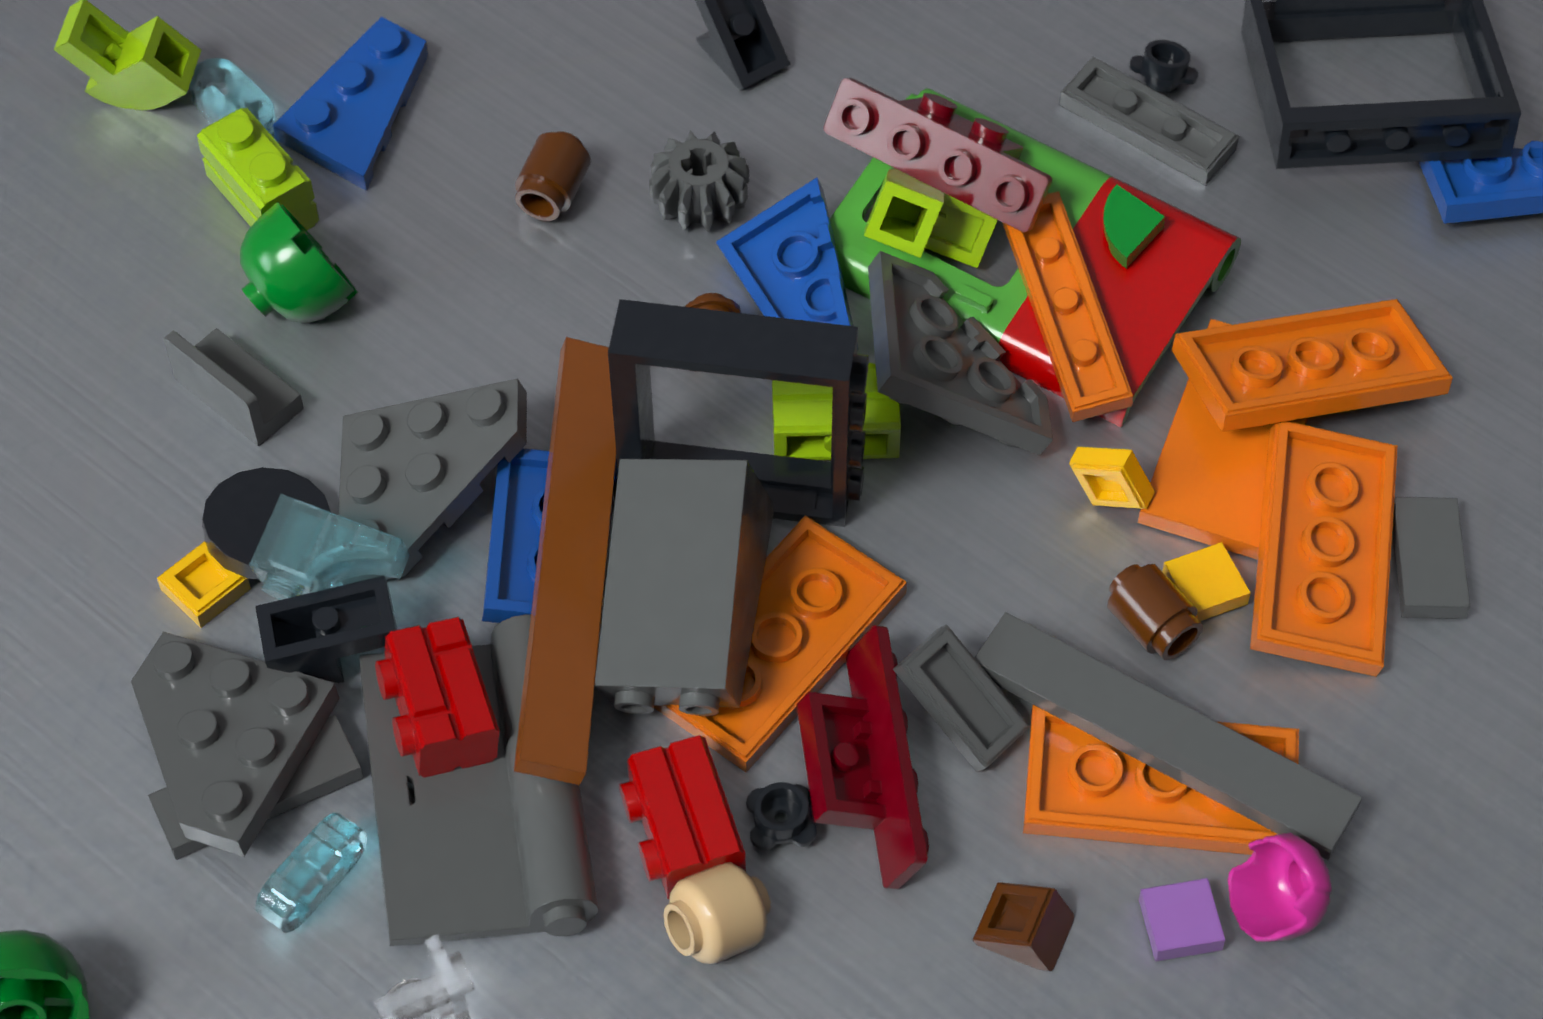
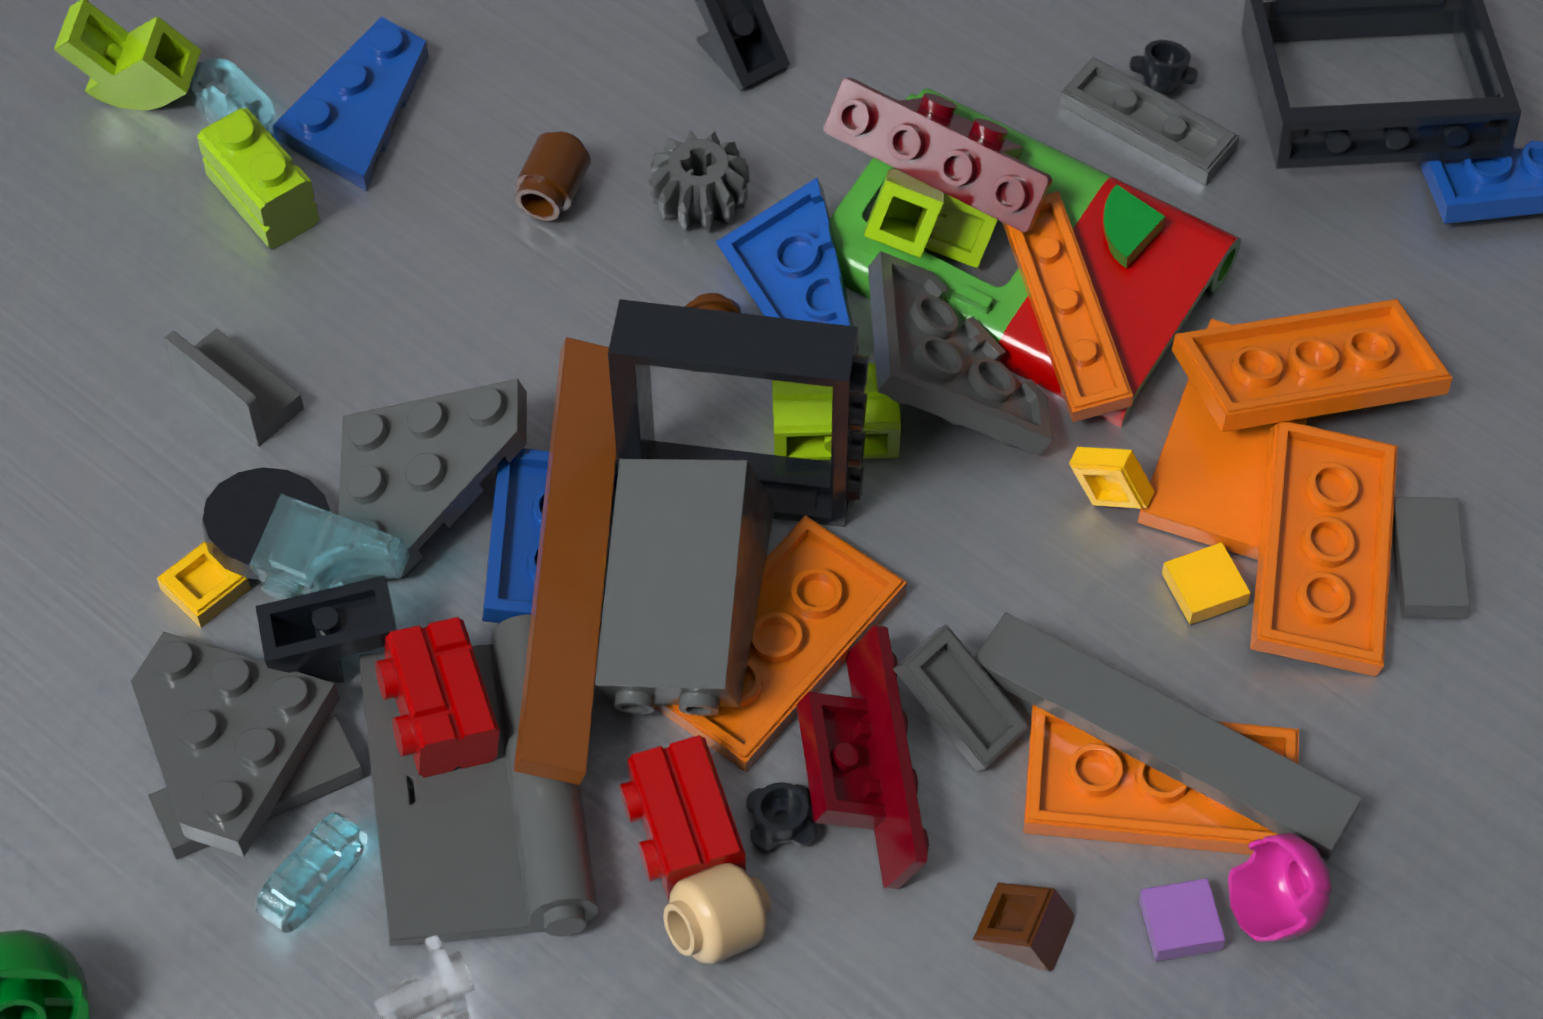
green cylinder [240,202,358,323] -> none
reddish brown brick [1107,564,1203,660] -> none

